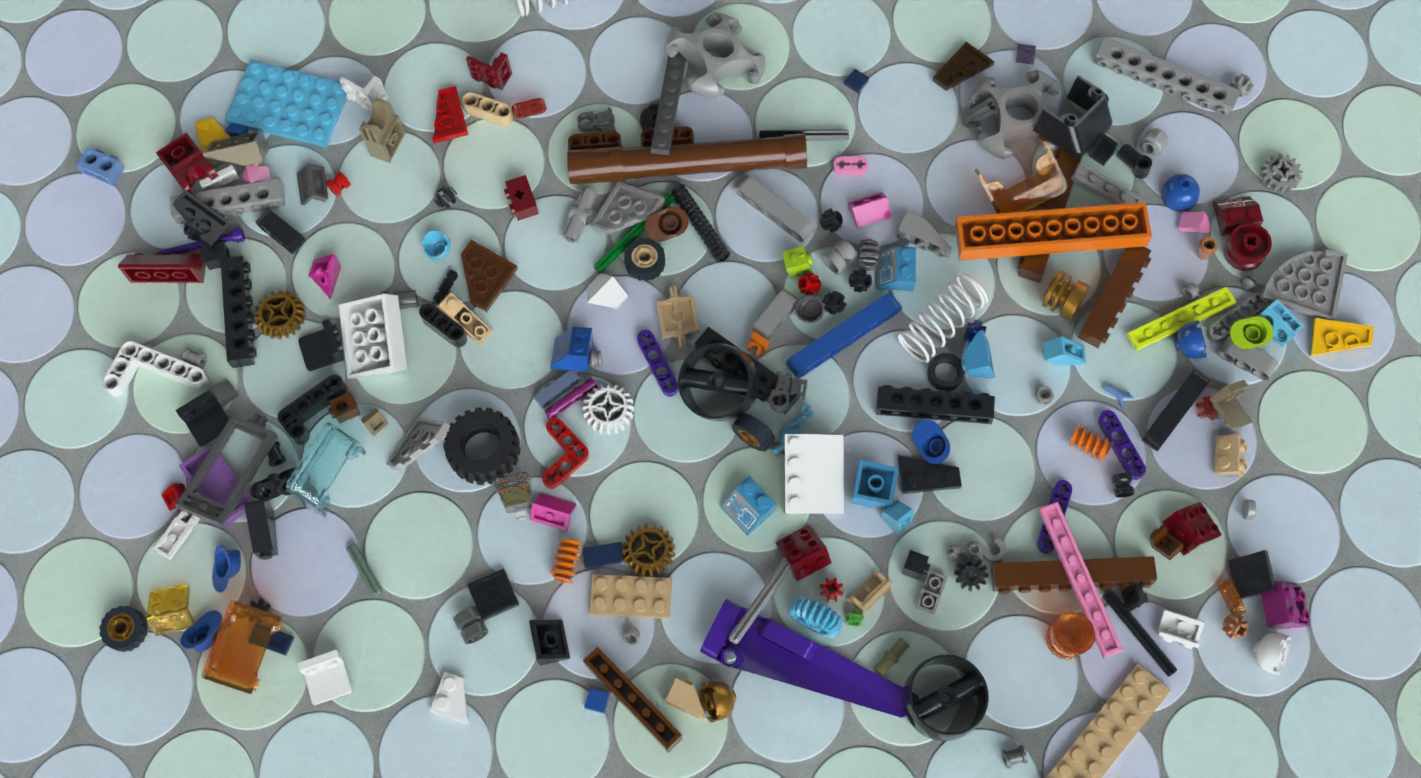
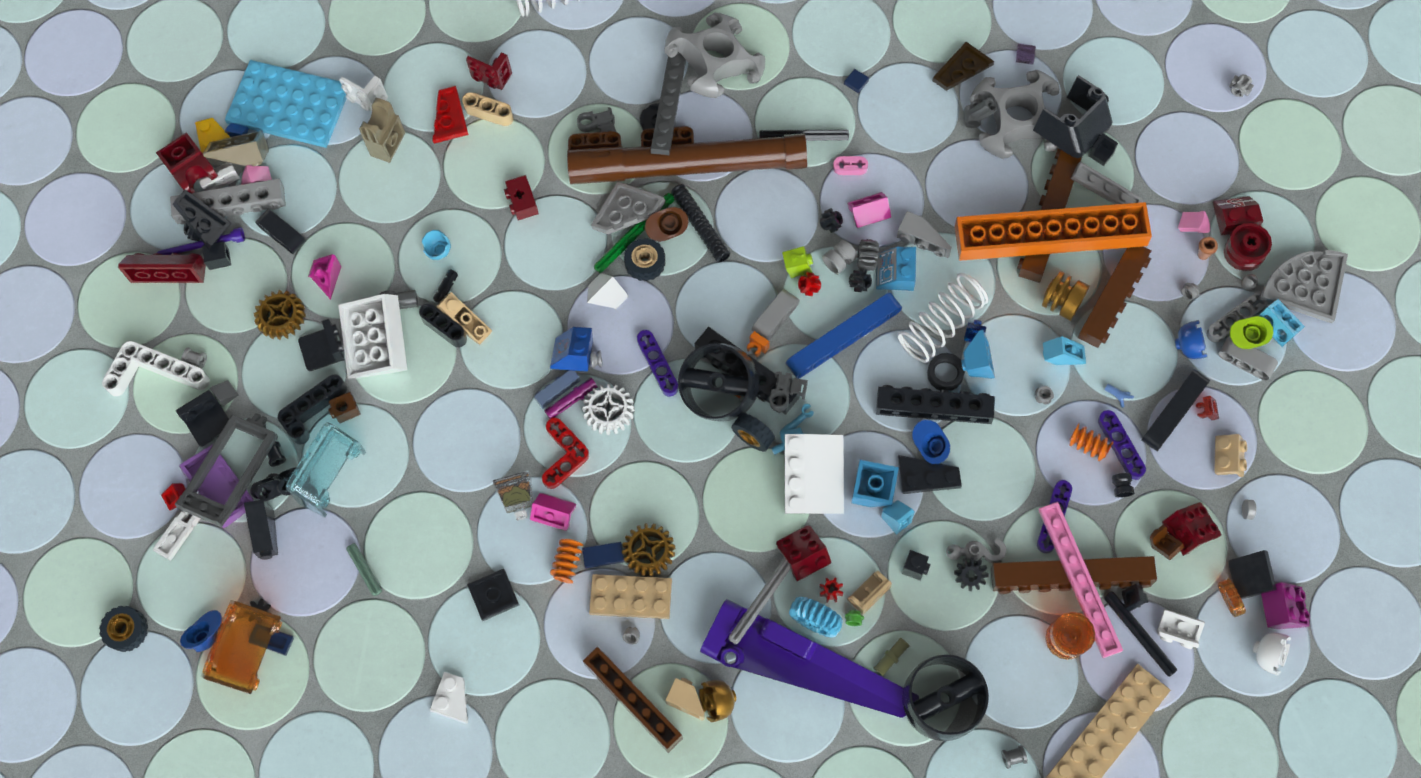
medium blue brick [76,147,124,186] -> none
clear yellow bracket [147,584,195,636] -> none
blue piece [212,545,241,592] -> none
black brick [220,256,257,368] -> none
dark grey panel [297,163,328,206] -> none
white bracket [297,649,352,705] -> none
red wheel [325,171,351,196] -> none
dark tan tile [361,408,388,436] -> none
light grey plate [386,417,450,471] -> none
black gear [434,186,457,209] -> none
black tyre [443,407,521,485] -> none
dark grey wheel [453,607,489,644] -> none
reddish brown plate [461,240,518,313] -> none
clear red beam [512,98,547,119] -> none
black slope [529,620,570,666] -> none
light grey piece [562,187,597,243] -> none
blue tile [584,688,610,714] -> none
tan plate [656,286,700,348] -> none
dark azure slope [721,476,776,536] -> none
light grey beam [734,175,815,242] -> none
dark grey hair [795,295,824,323] -> none
black gear [822,291,847,315] -> none
light grey slope [915,570,948,614] -> none
clear orange windscreen [974,135,1067,214] -> none
light grey brick [1094,37,1241,117] -> none
black piece [1116,144,1152,179] -> none
neon yellow plate [1126,287,1236,351] -> none
light grey head [1140,128,1168,156] -> none
blue cylinder [1161,174,1200,212] -> none
dark tan bracket [1210,380,1252,430] -> none
nougat gear [1222,613,1249,639] -> none
light grey gear [1260,153,1303,193] -> none
yellow wing [1310,318,1374,356] -> none

